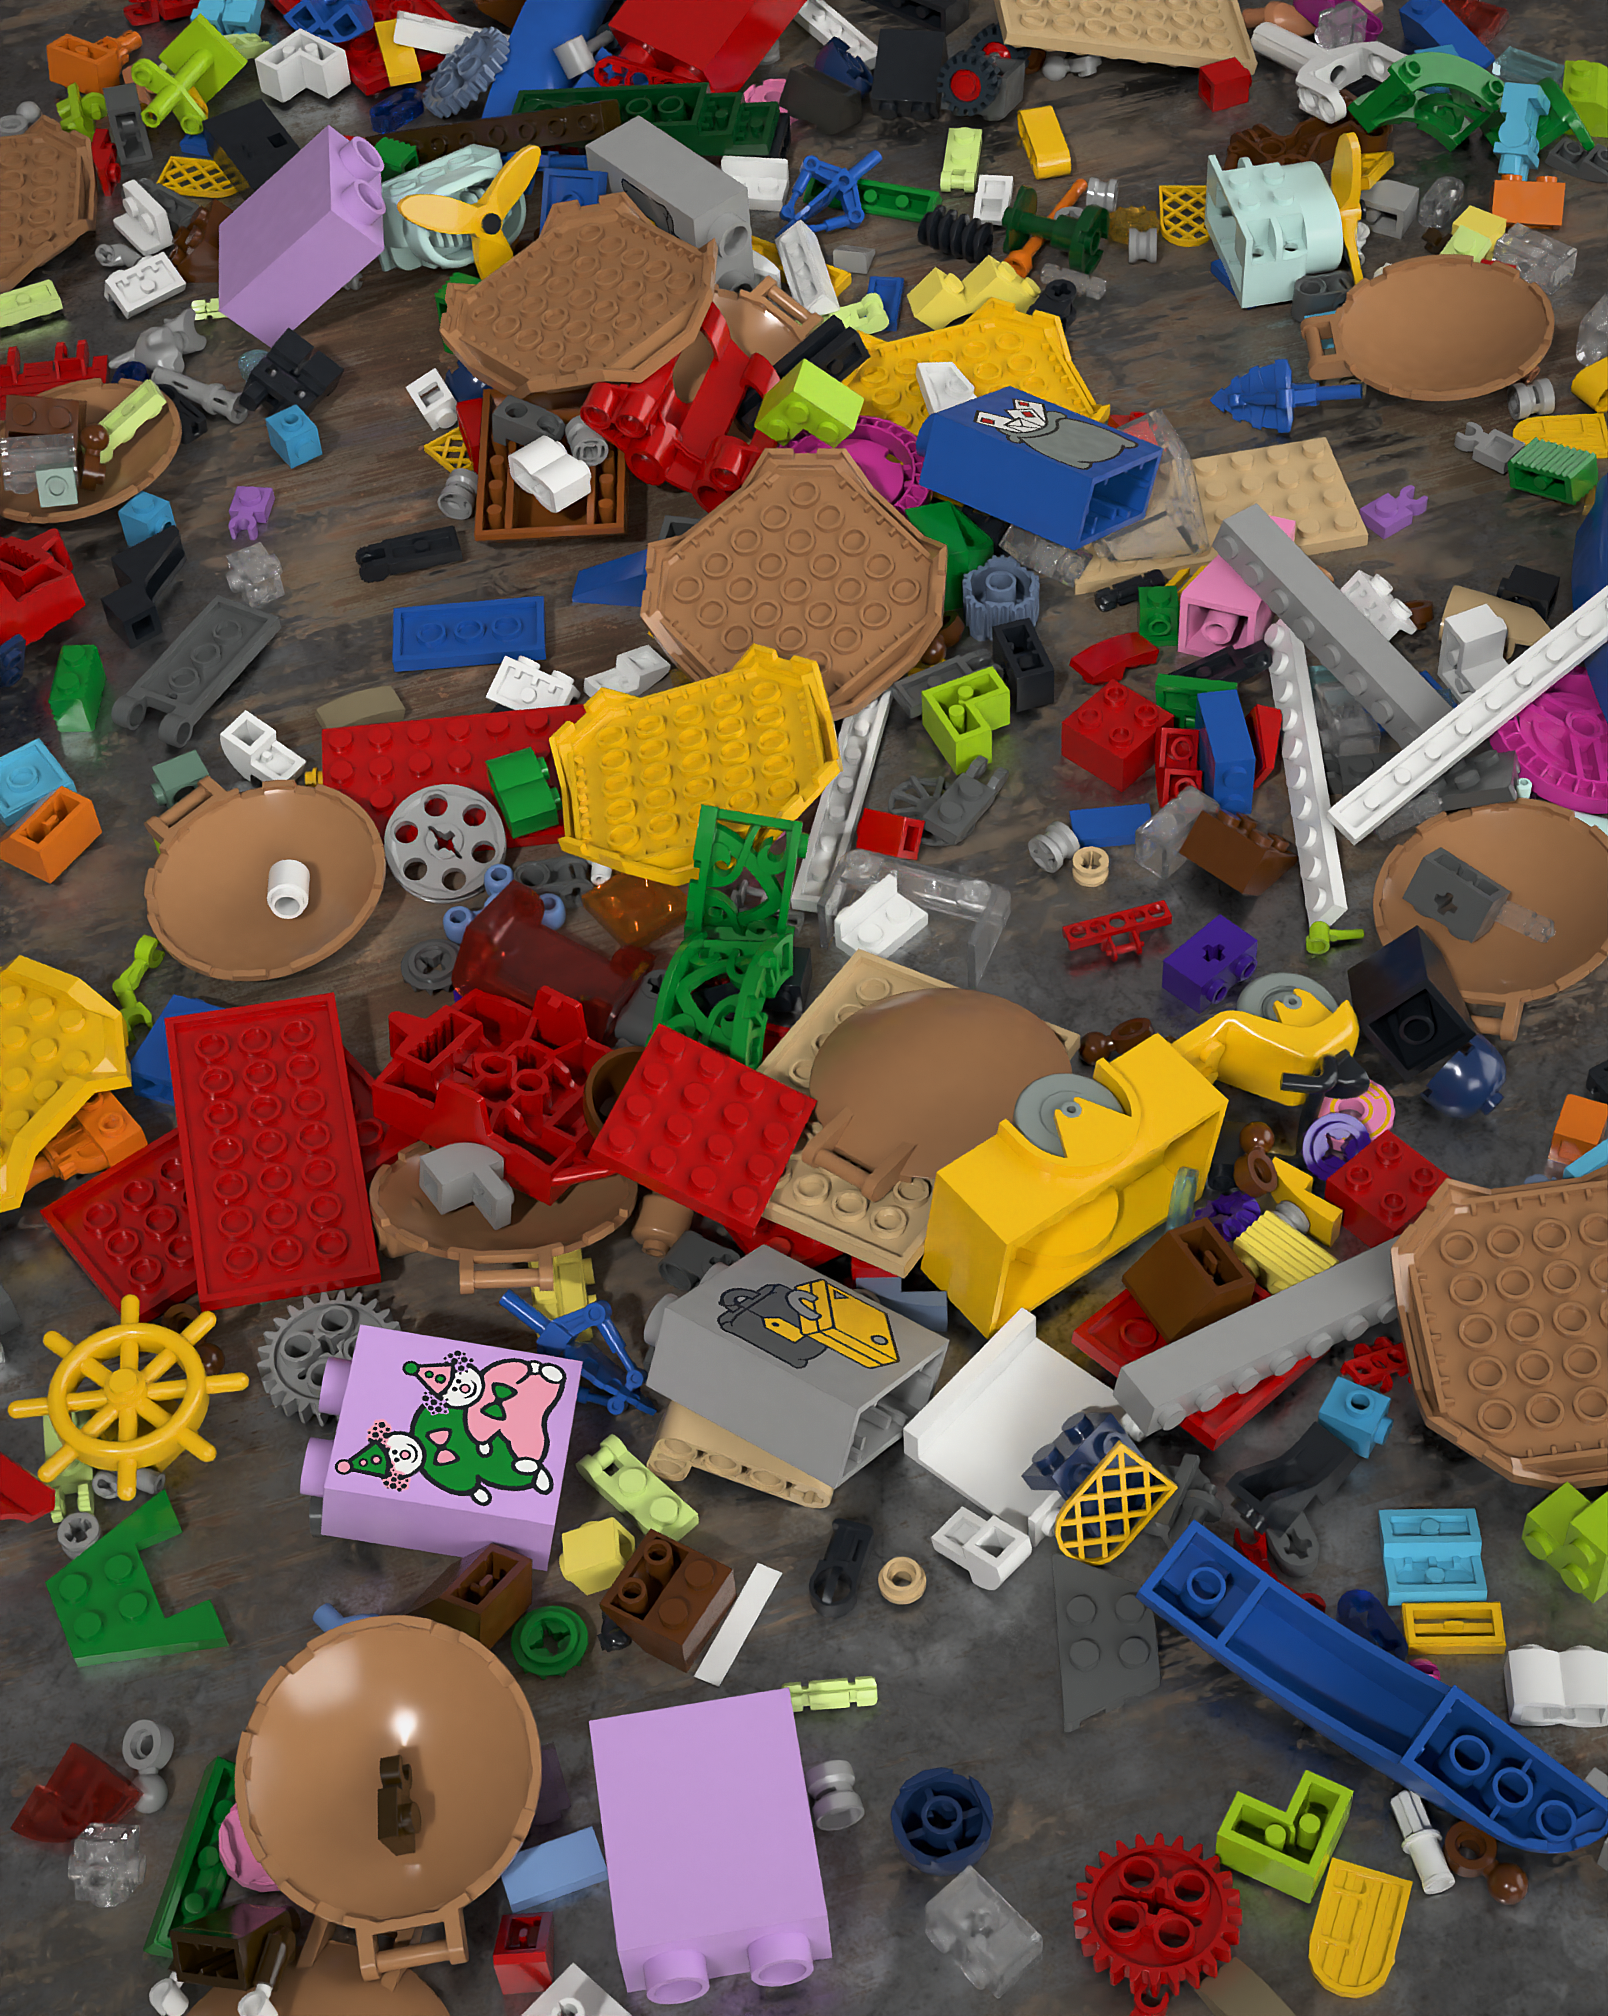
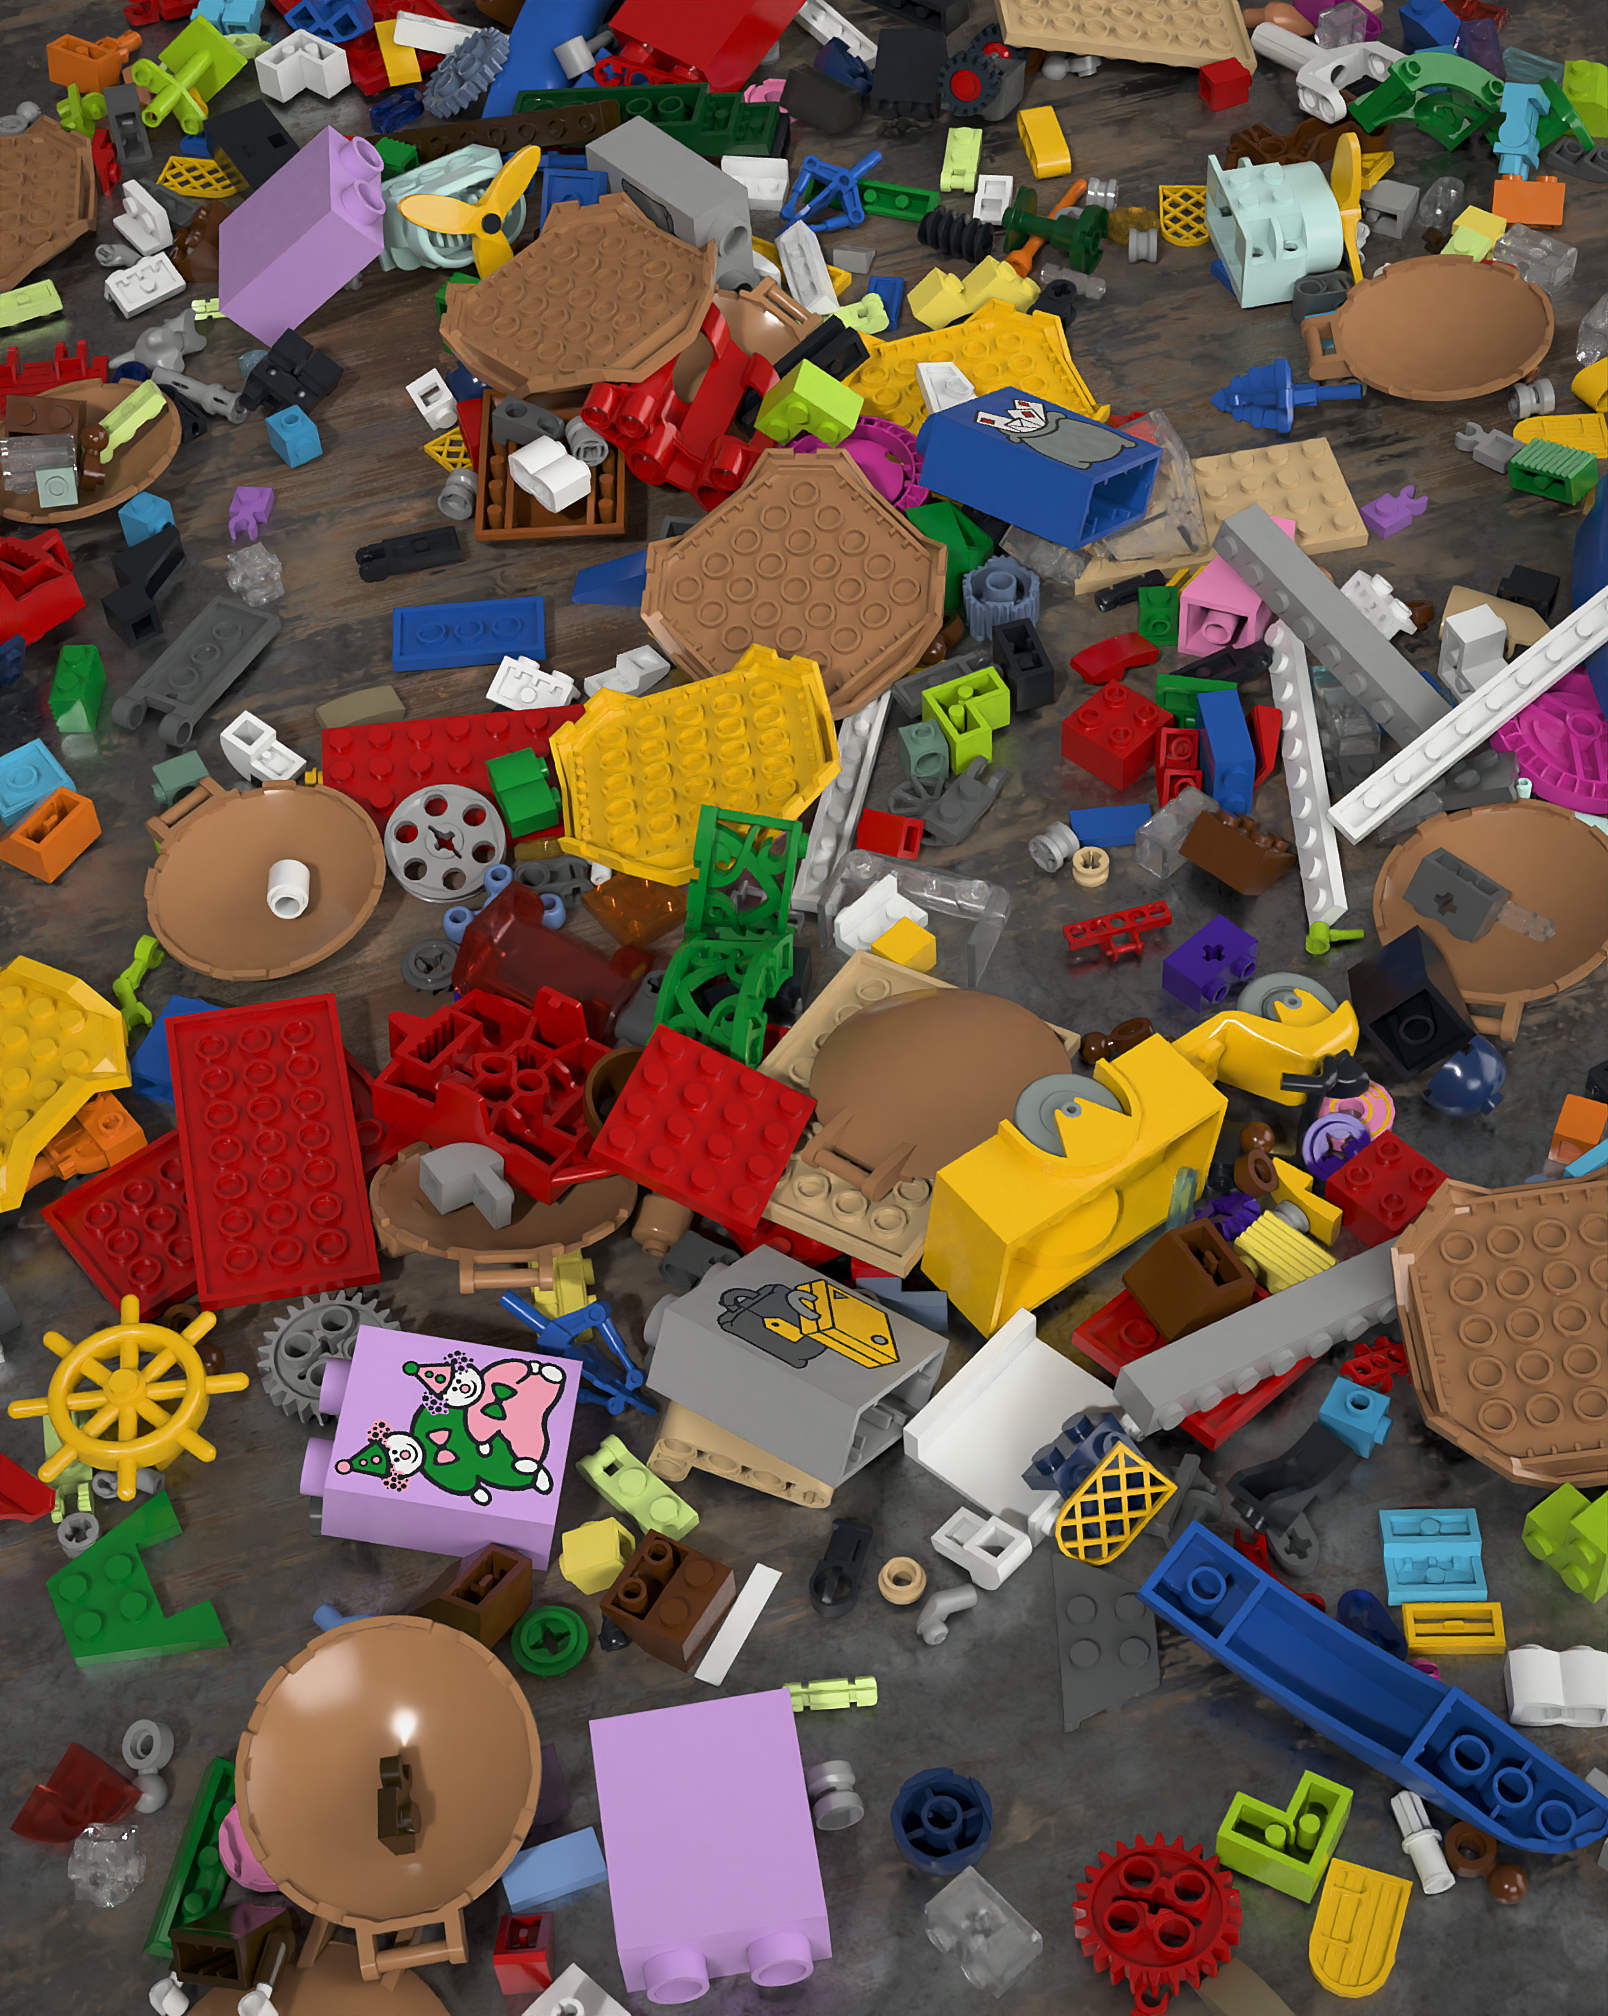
none -> clear yellow gear [514,834,569,862]
none -> yellow brick [871,916,937,974]
none -> sand green brick [898,718,949,780]
none -> light grey arm [916,1583,977,1645]
none -> clear purple brick [1453,18,1507,82]

